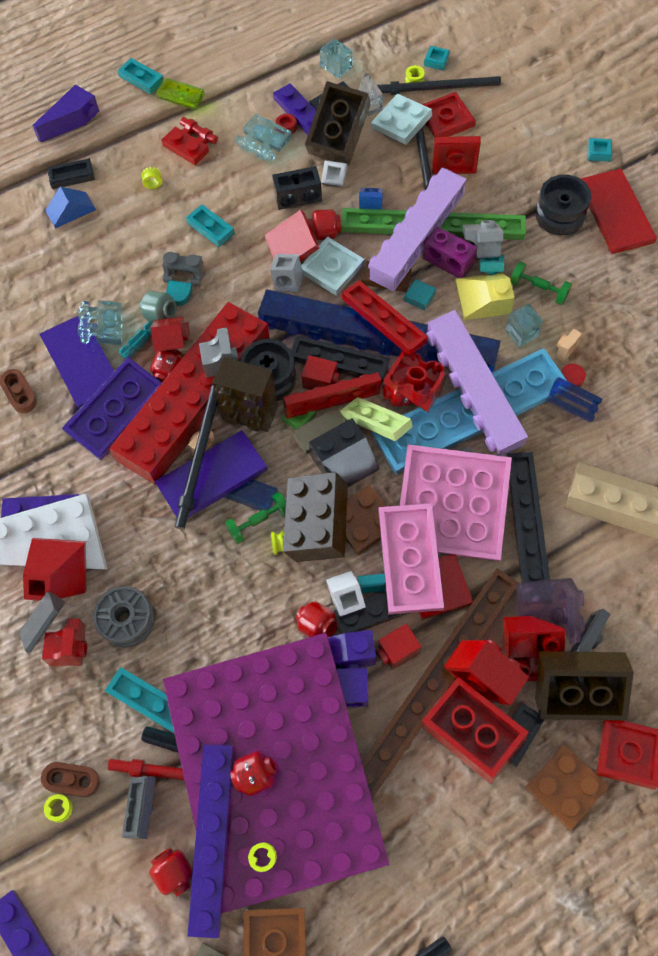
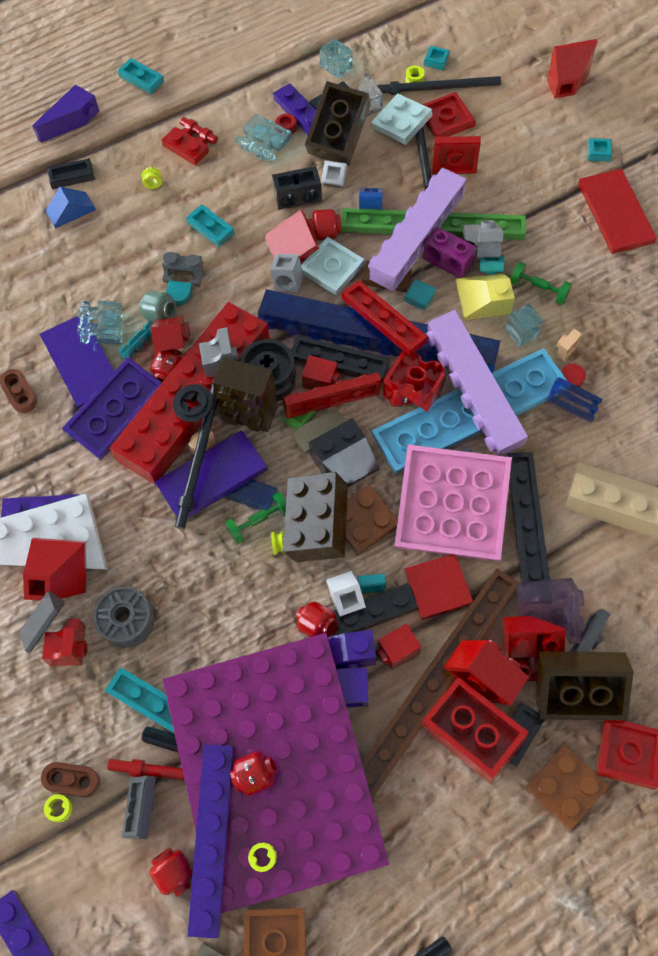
clear neon green plate [156,78,205,110] -> none
yellowish green plate [340,397,413,441] -> none
bright pink plate [378,503,444,614] -> none
black wheel [535,174,592,235] -> none
none -> black gear [173,384,214,423]
none -> red slope [547,39,597,99]

